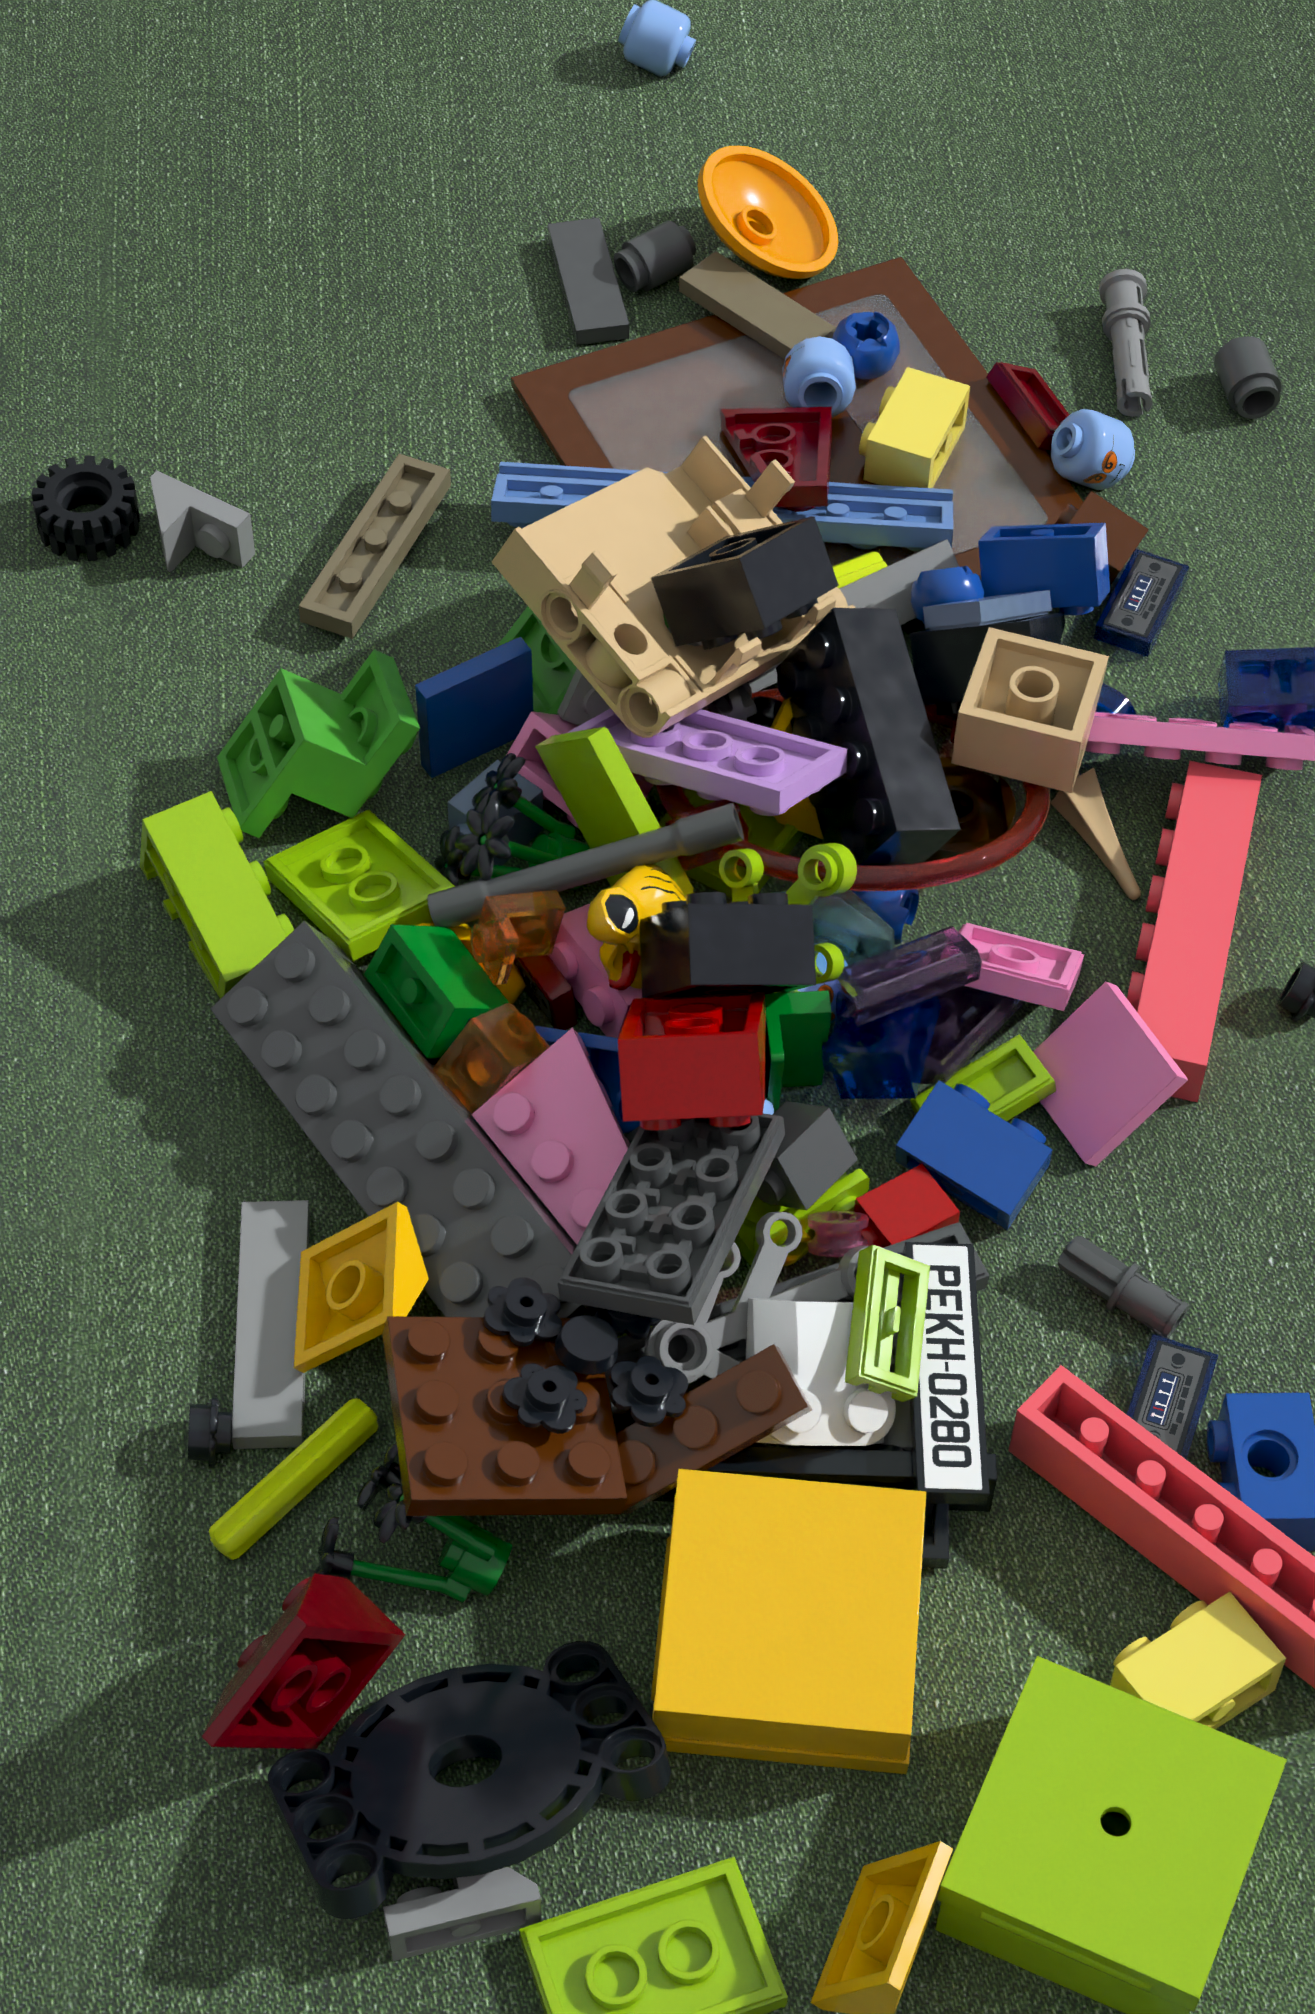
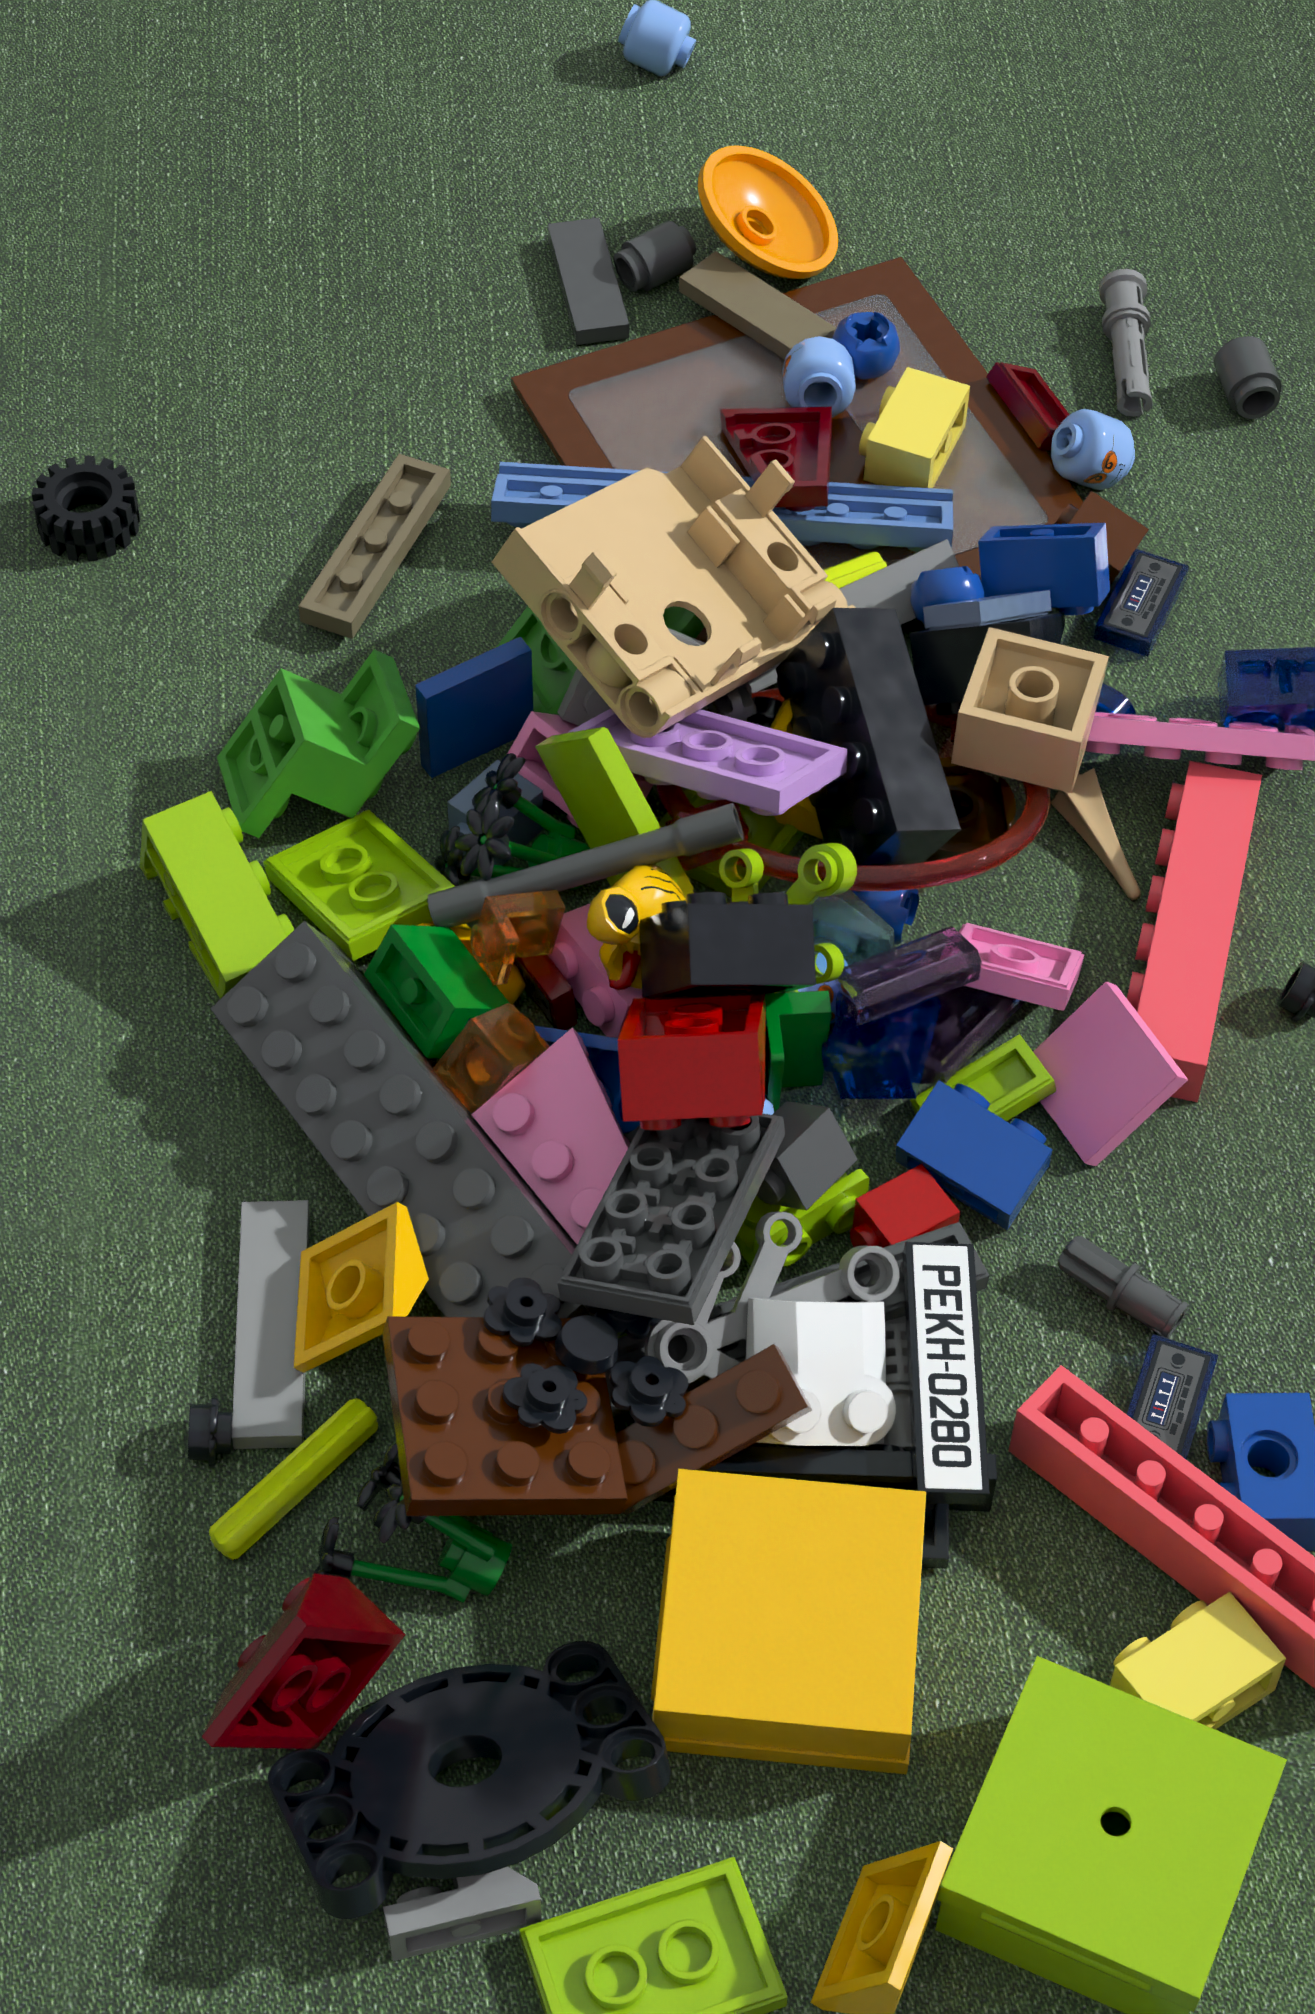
light grey slope [150,471,255,572] -> none
black brick [651,516,839,650] -> none
clear pink bush [807,1211,869,1257] -> none
lime tile [845,1245,930,1402] -> none

